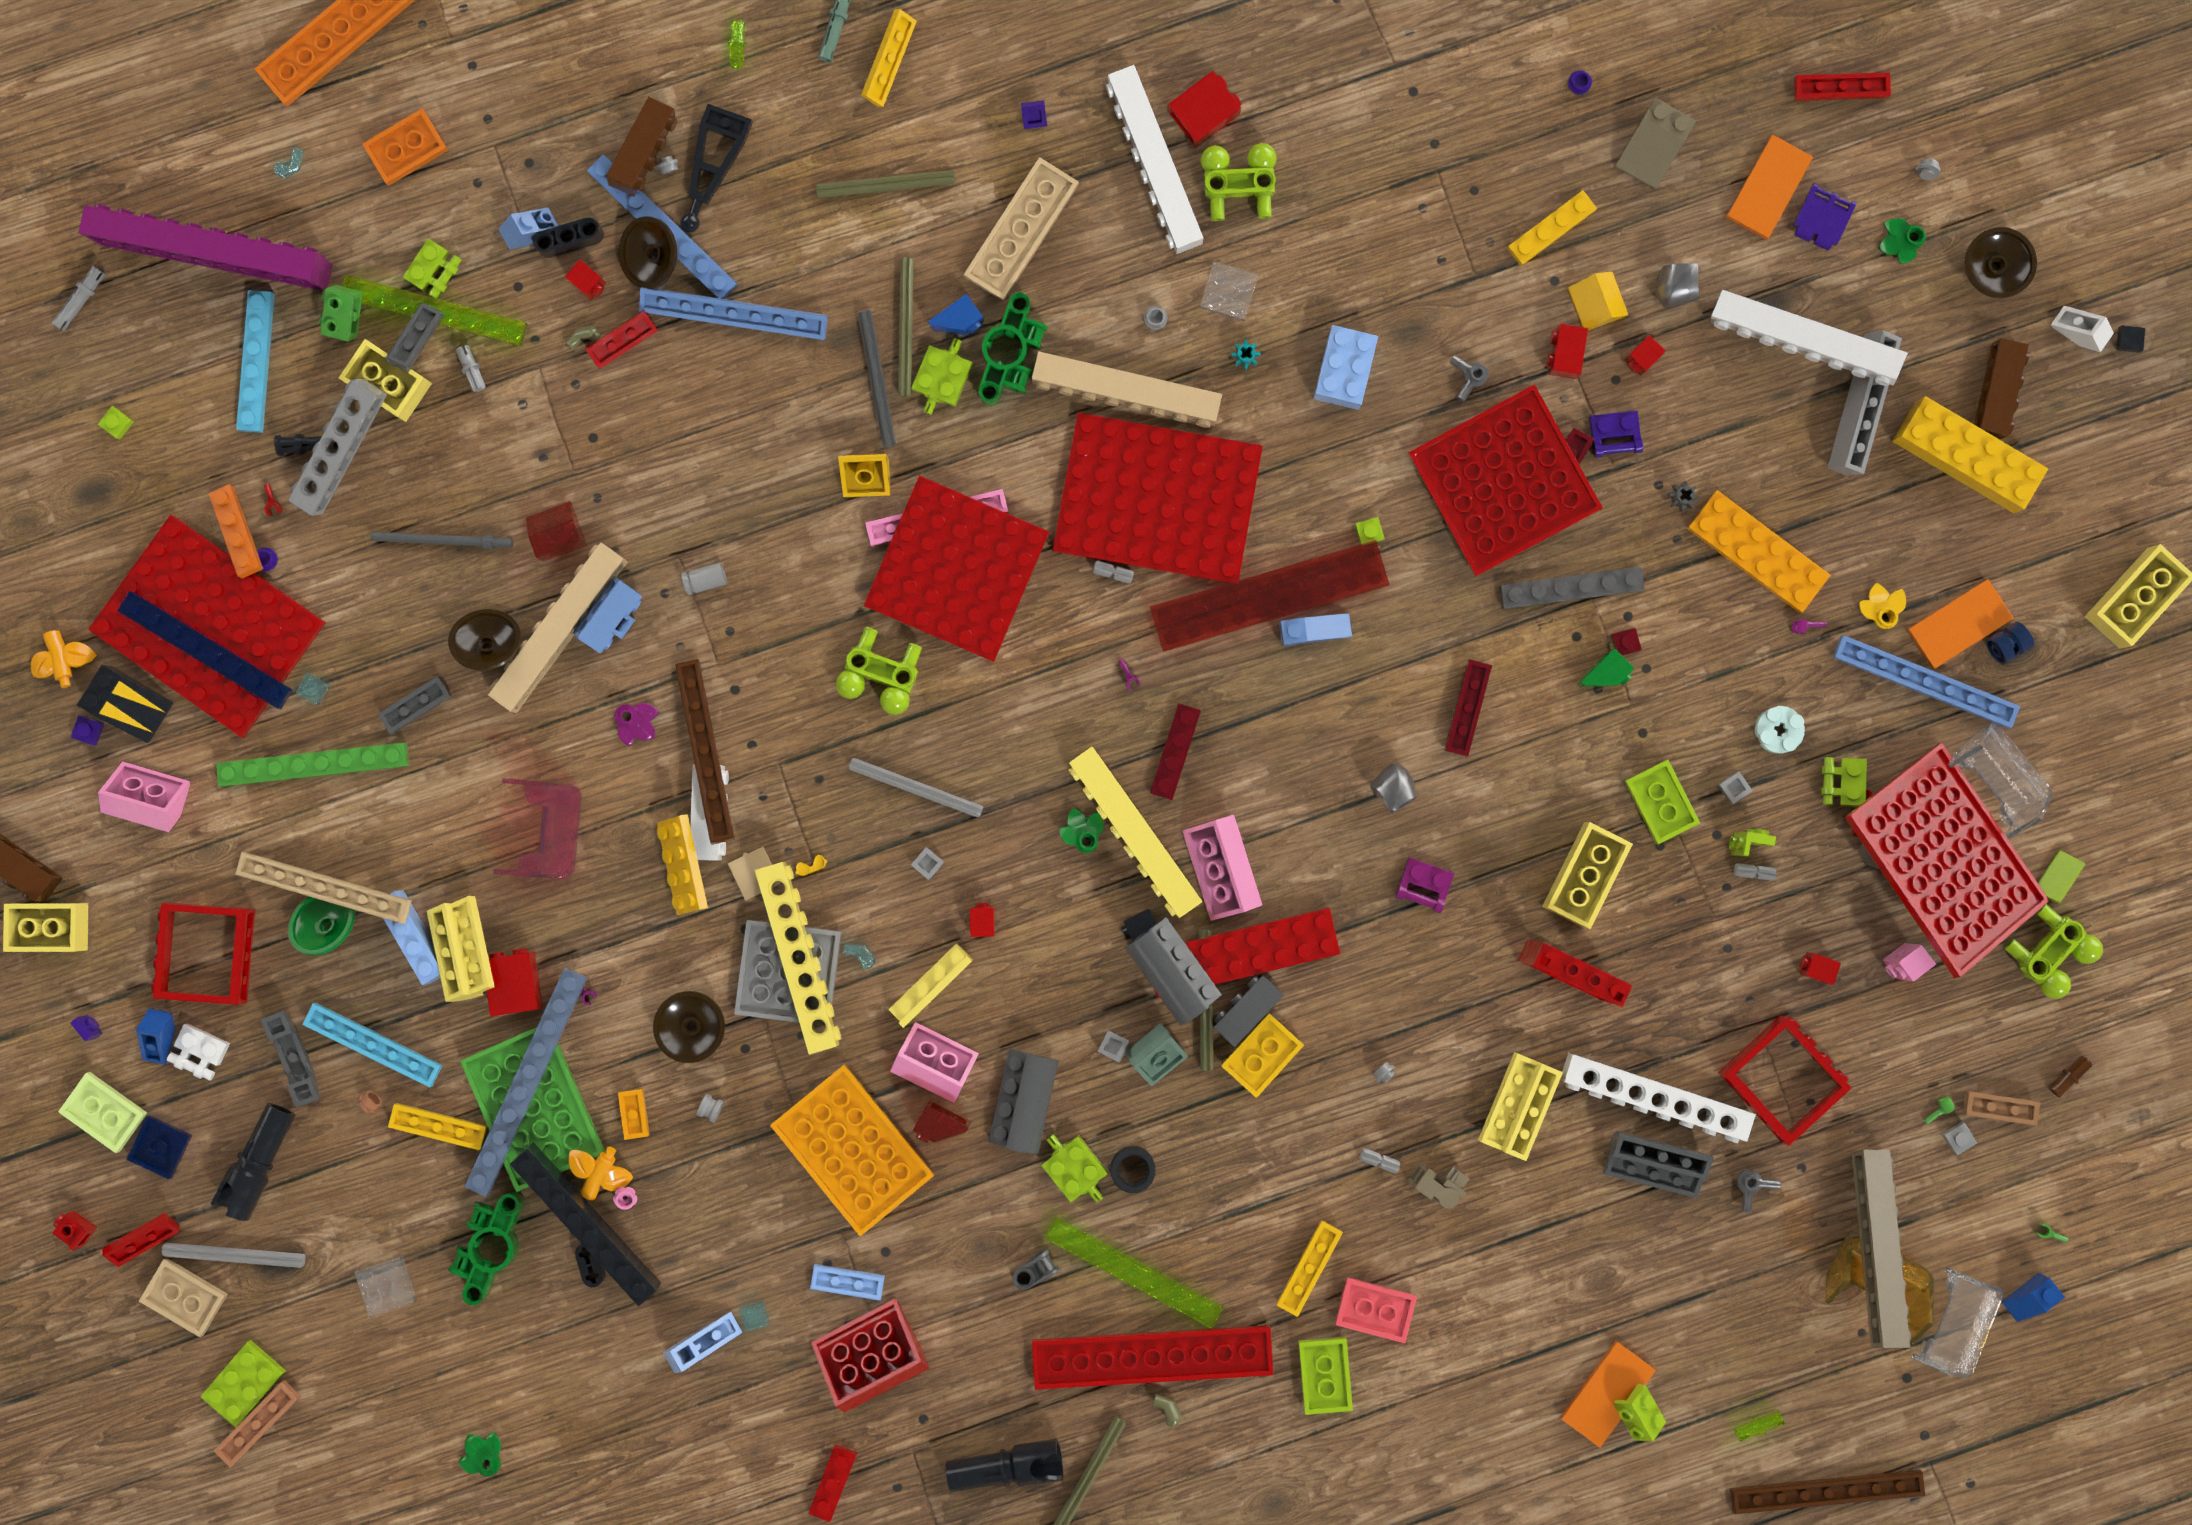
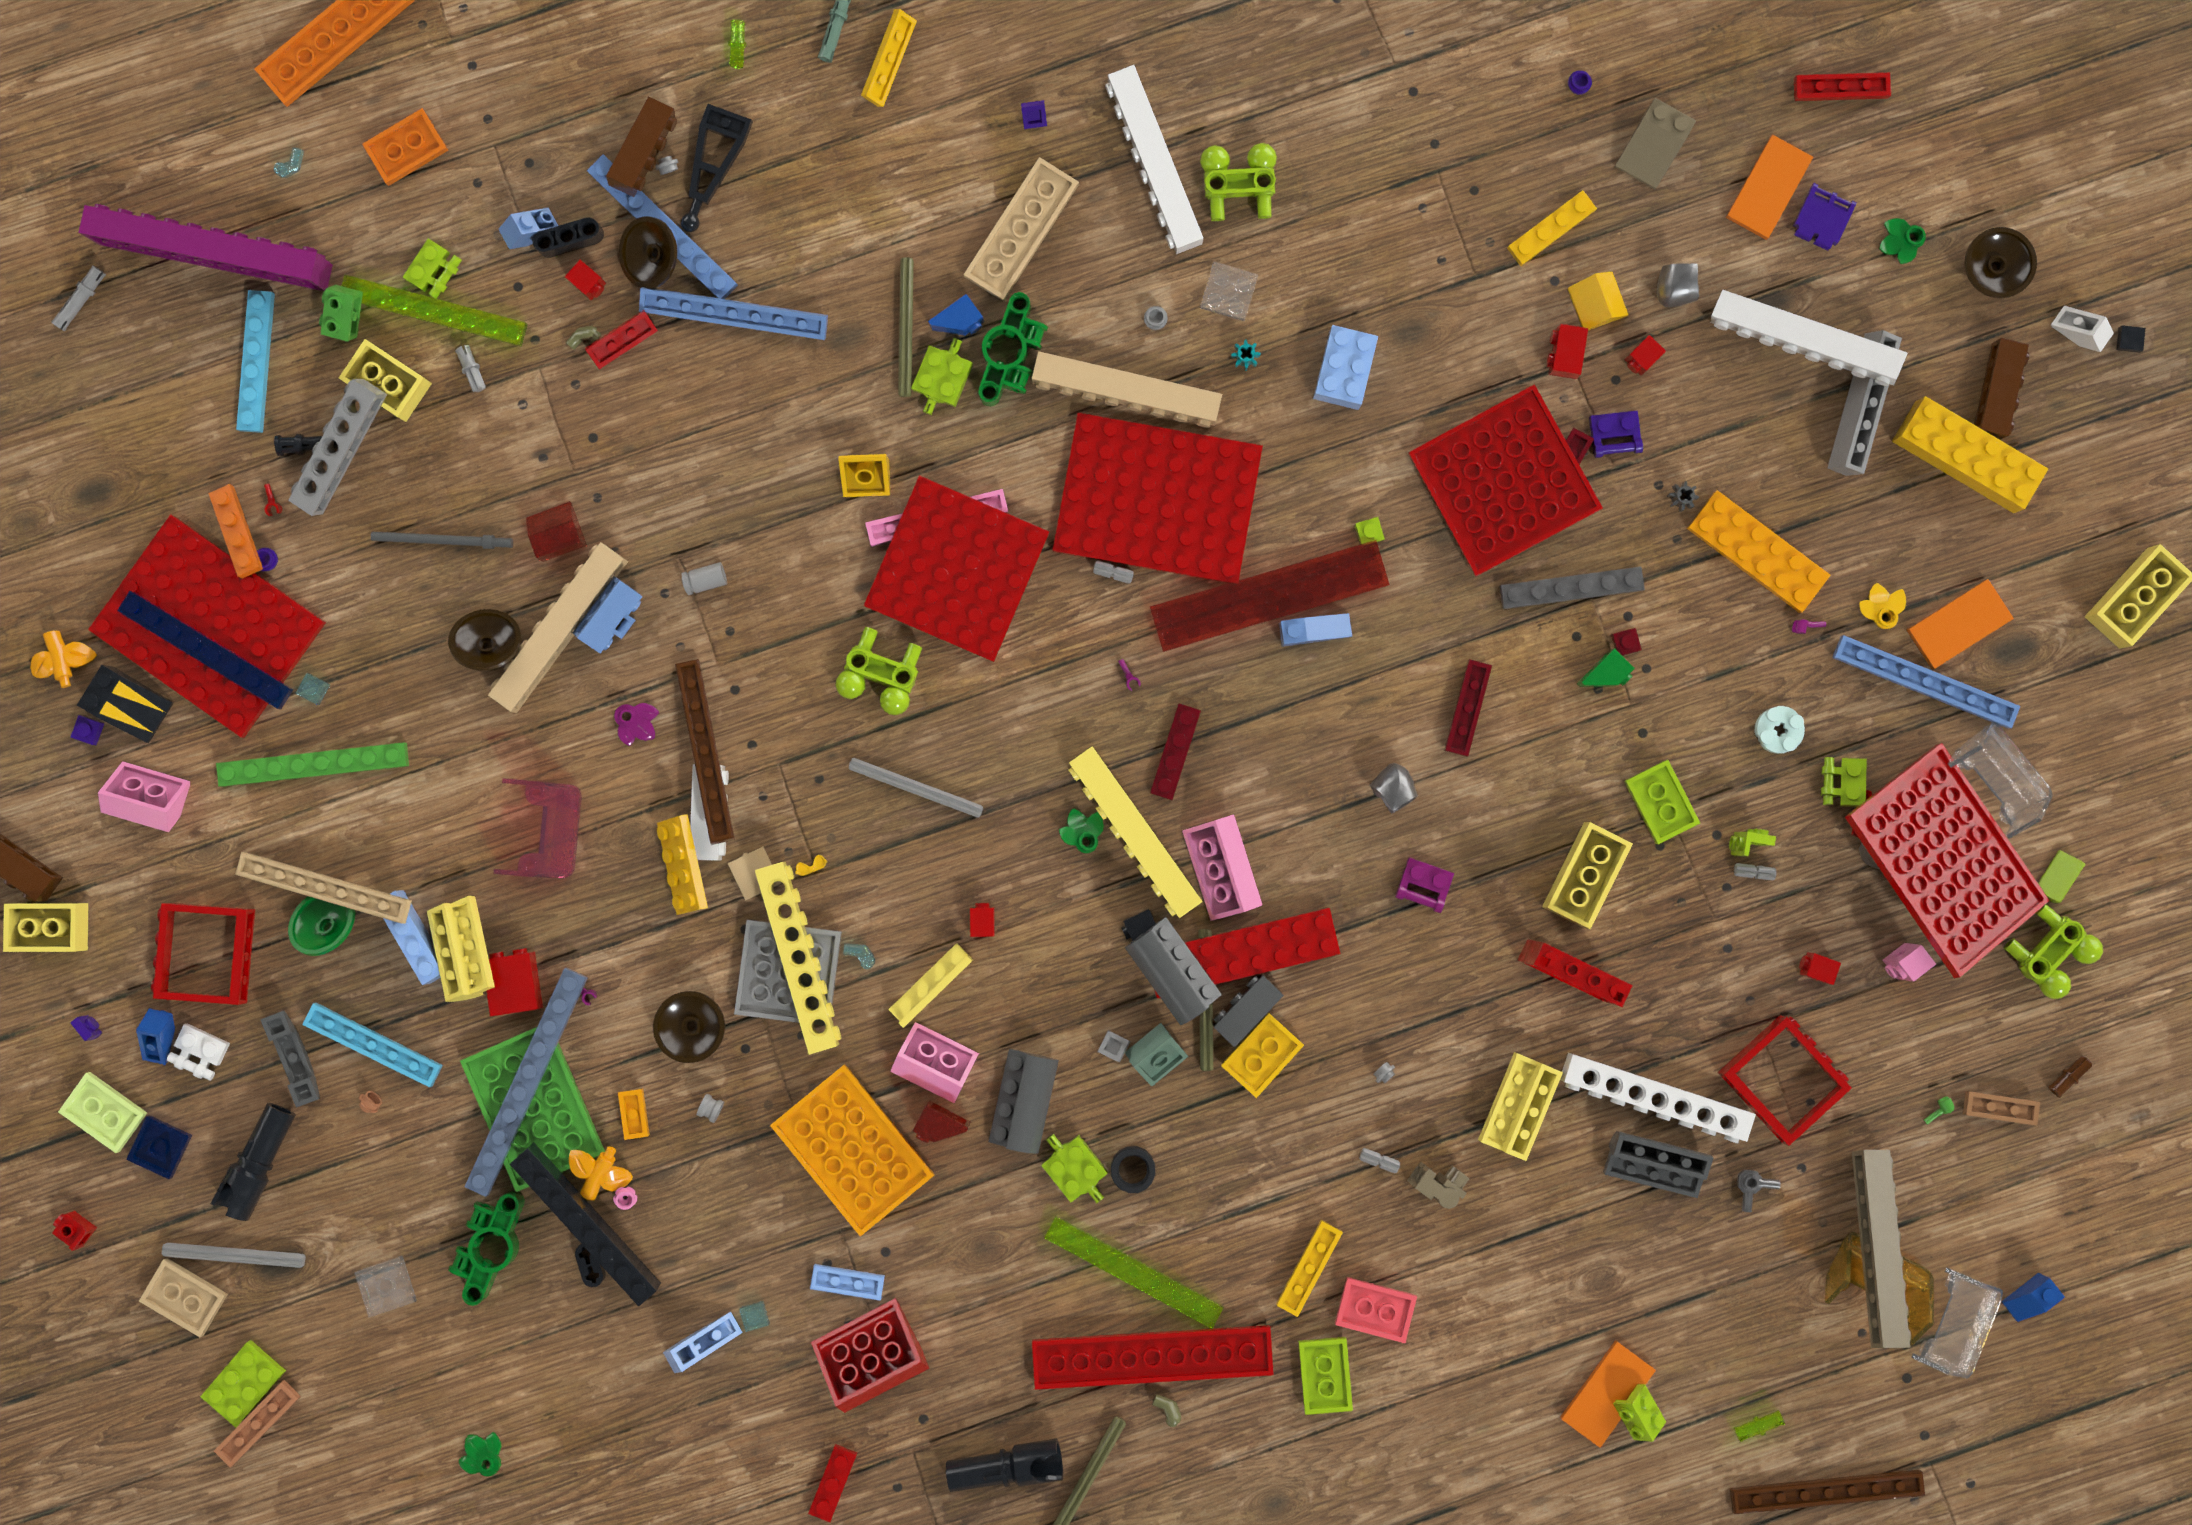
lime plate [98,406,134,440] -> none
red plate [102,1213,180,1267] -> none
dark grey plate [378,676,453,735] -> none
dark grey tile [386,302,444,373] -> none
yellow plate [388,1103,488,1150] -> none
olive axle [816,170,955,198] -> none
dark grey axle [858,310,896,448] -> none
light grey plate [911,847,944,880] -> none
dark grey piece [1013,1249,1060,1290] -> none
red brick [1167,71,1242,148] -> none
flat silver piece [1449,355,1489,402] -> none
light grey plate [1718,771,1753,804] -> none
light grey plate [1915,159,1941,180] -> none
light grey plate [1942,1122,1977,1155] -> none
dark blue wheel [1986,622,2035,665] -> none
bright green hand [2035,1223,2068,1243] -> none

